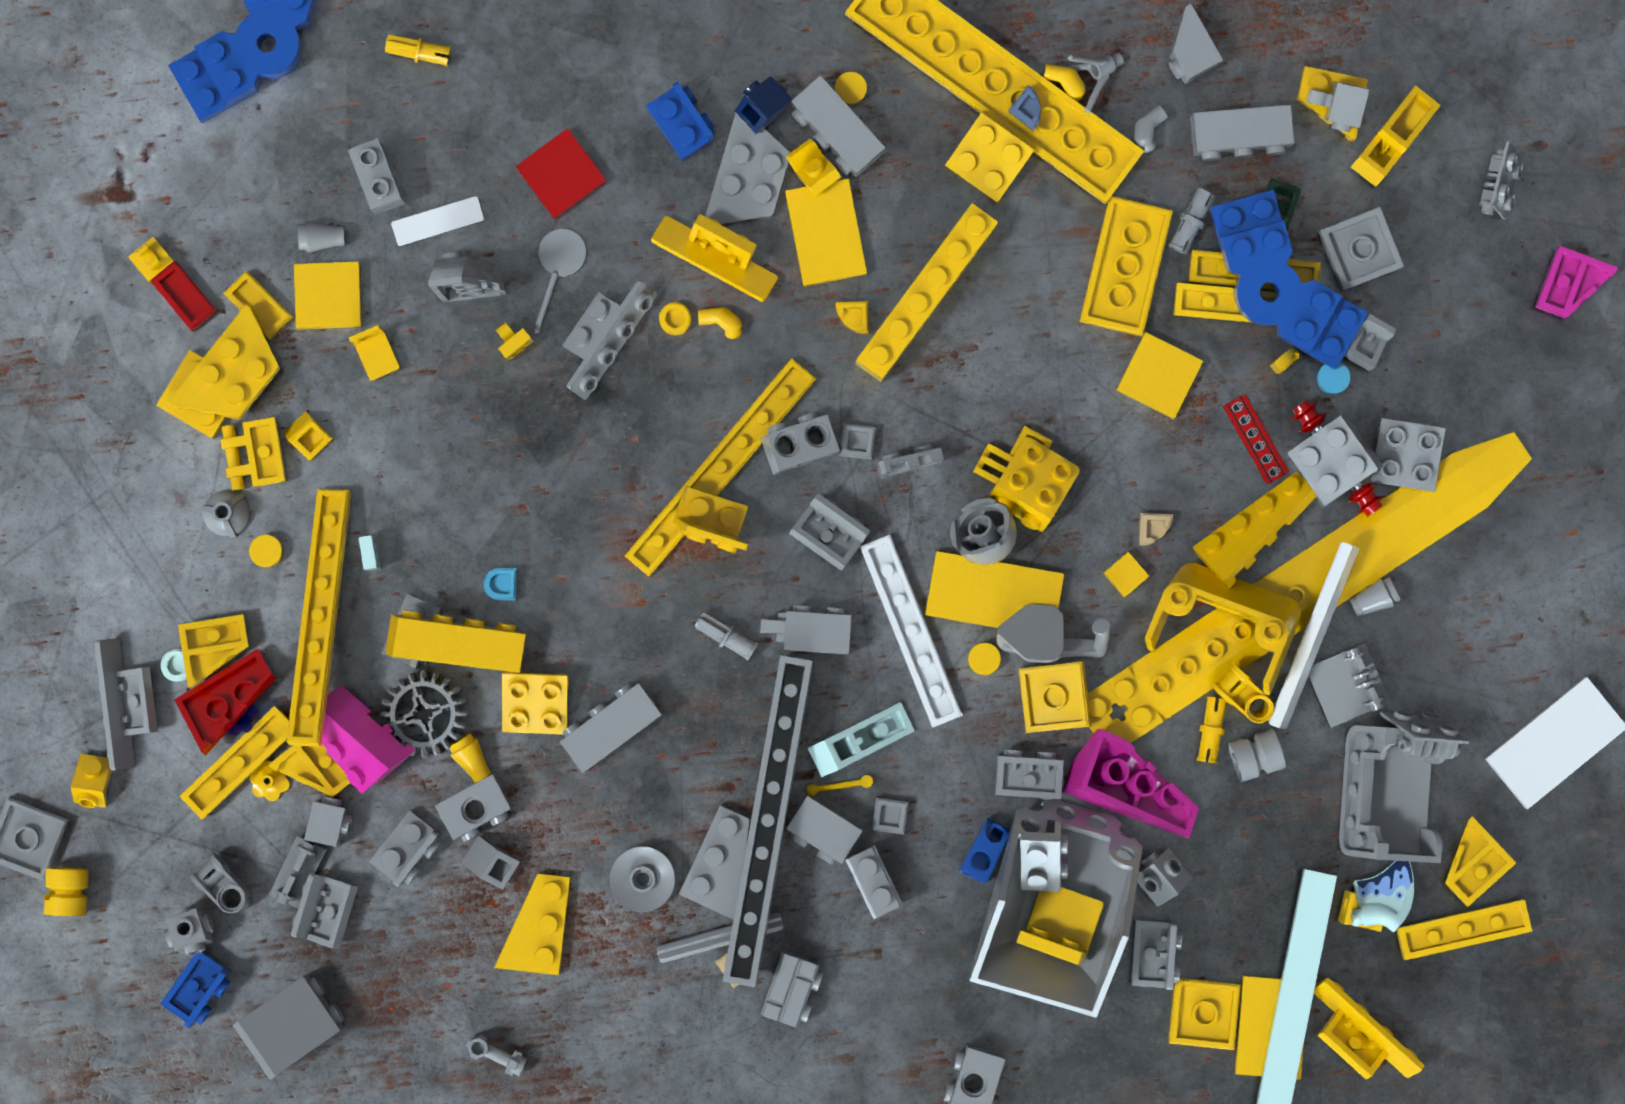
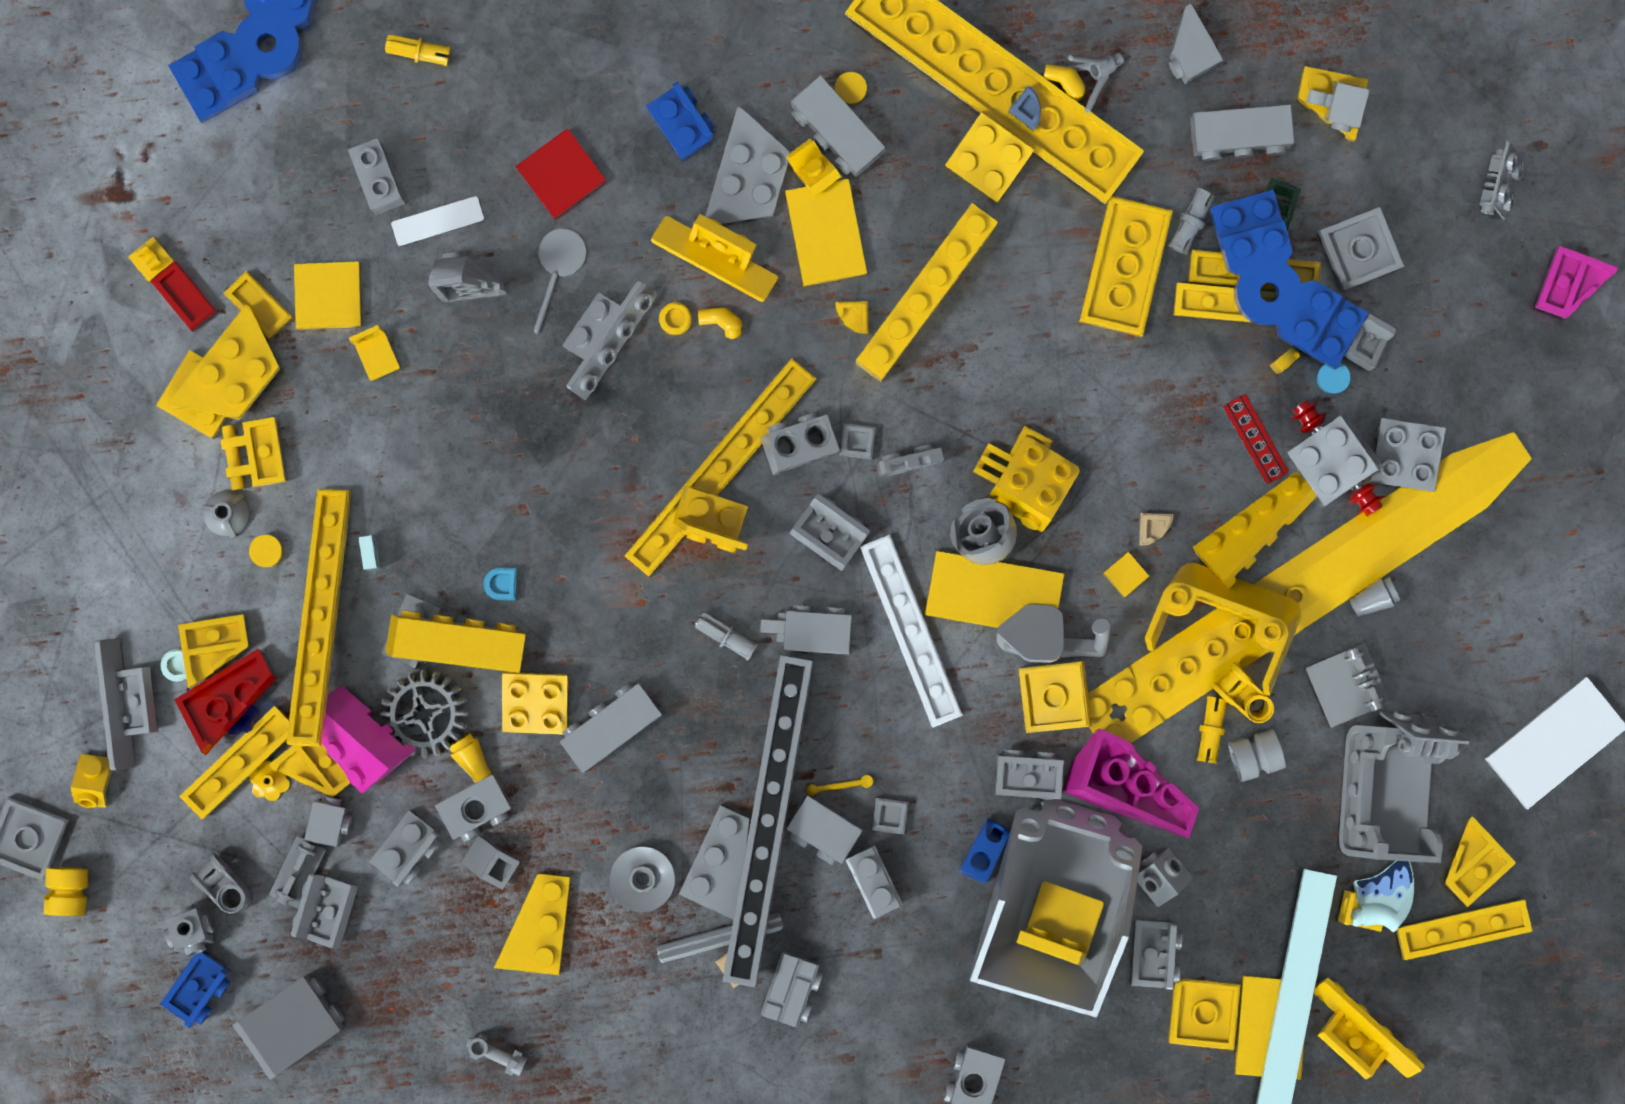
yellow slope [283,411,333,461] -> none
light grey cone [297,221,344,253] -> none
yellow tile [495,322,534,362] -> none
dark blue brick [734,76,793,134] -> none
light aqua slope [807,702,915,777] -> none
yellow tile [968,643,1001,675] -> none
light grey bracket [1020,821,1068,892] -> none
yellow tile [1116,332,1203,420] -> none
light grey arm [1134,105,1168,153] -> none
white tile [1269,542,1360,729] -> none
yellow slope [1351,85,1441,187] -> none

